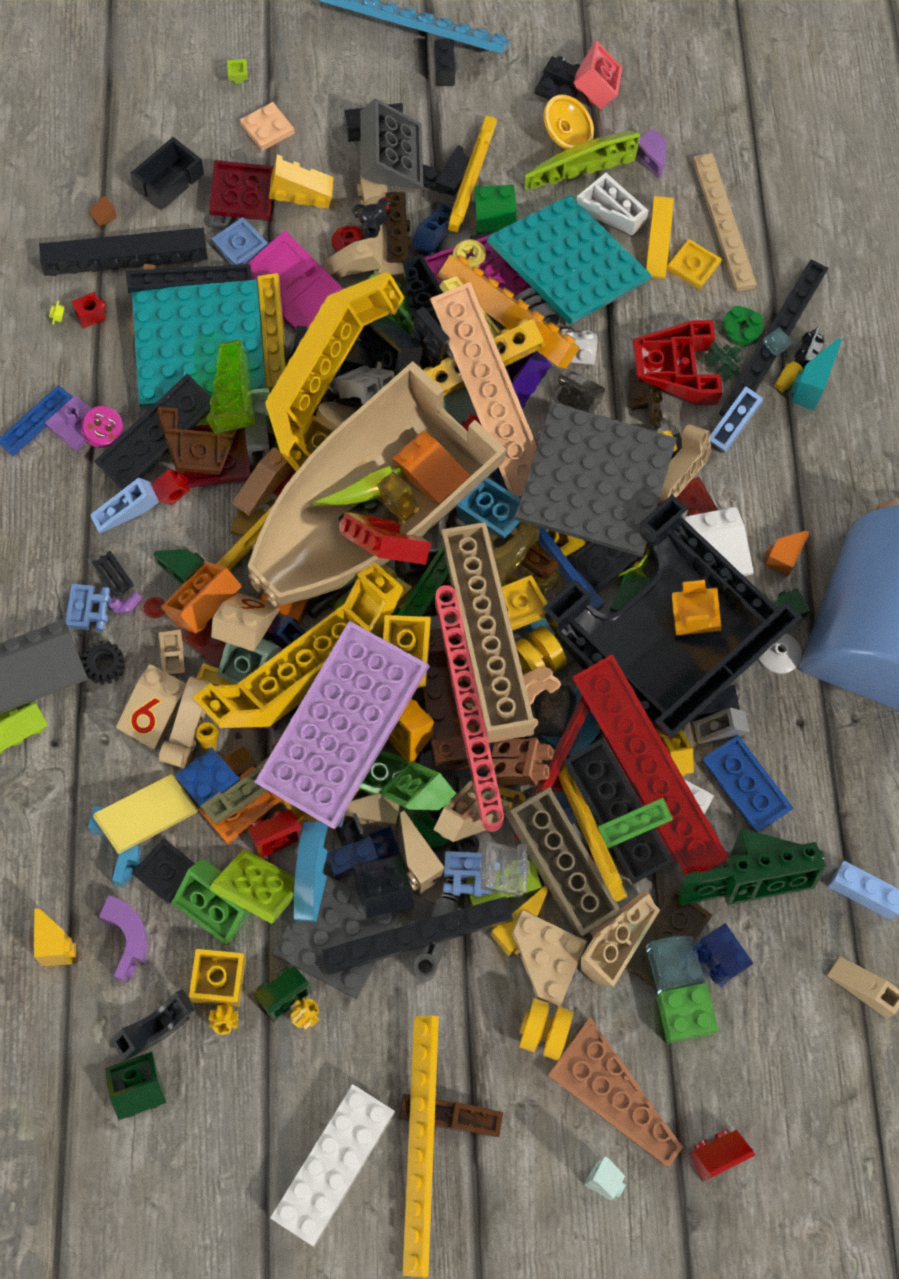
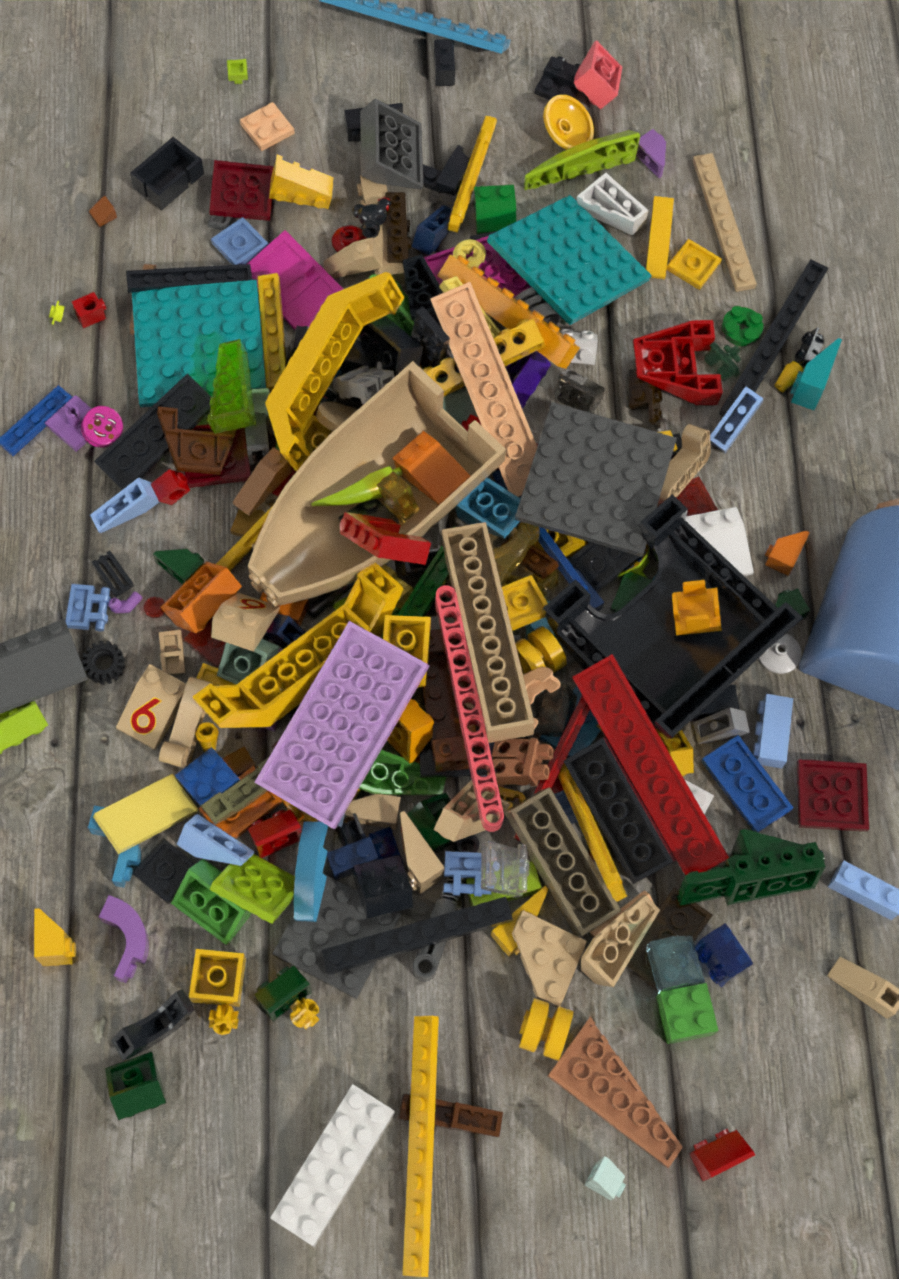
black brick [39,227,208,276] -> none
bright green slope [378,761,456,810] -> none
bright green plate [598,798,673,849] -> none
clear light blue plate [763,327,793,356] -> none
none -> light blue slope [177,814,254,866]
none -> light blue brick [752,694,793,769]
none -> dark red plate [797,759,869,832]

